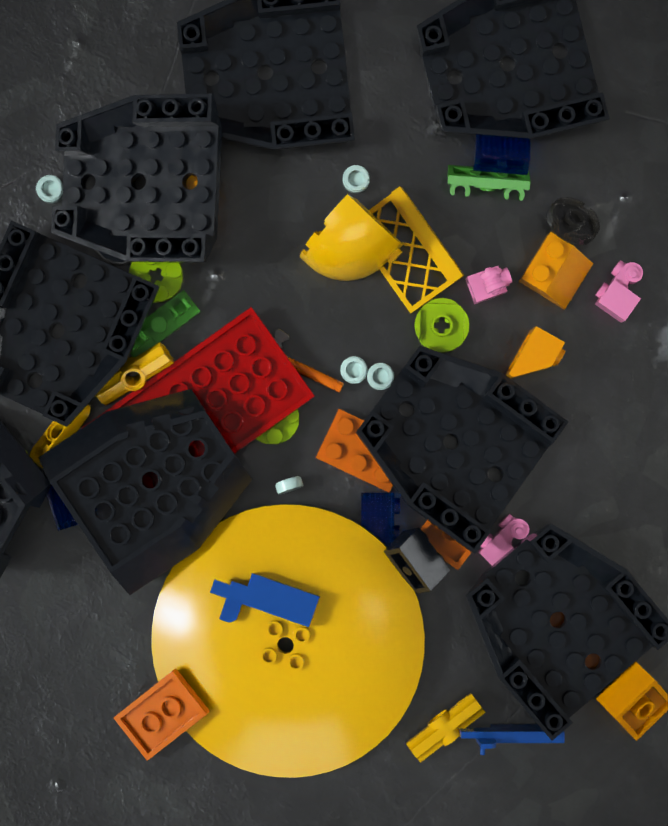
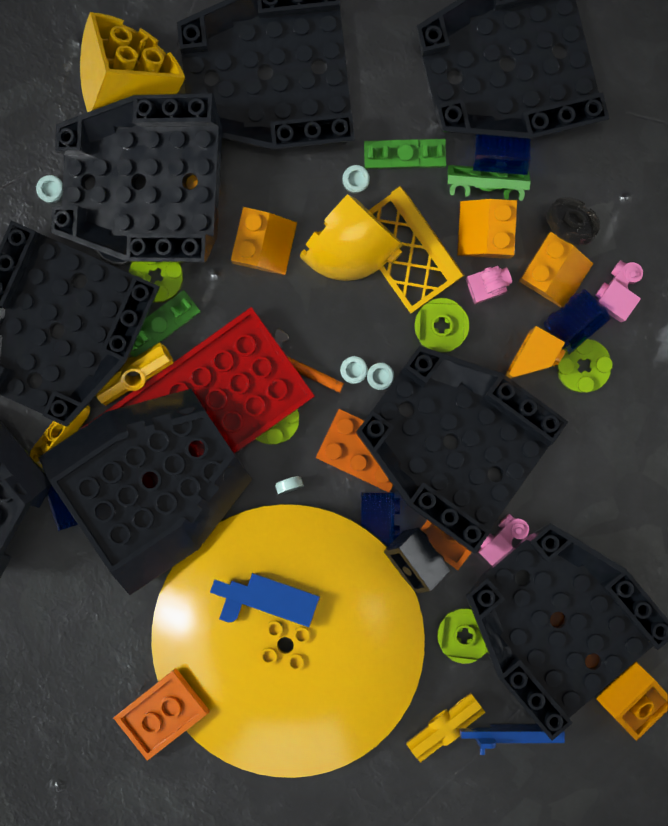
none -> yellow brick [80,12,185,112]
none -> light orange slope [231,207,297,276]
none -> bright green plate [364,139,446,169]
none -> lime plate [437,608,488,664]
none -> light orange slope [457,199,517,259]
none -> clear blue brick [544,289,611,354]
none -> lime plate [557,338,613,393]

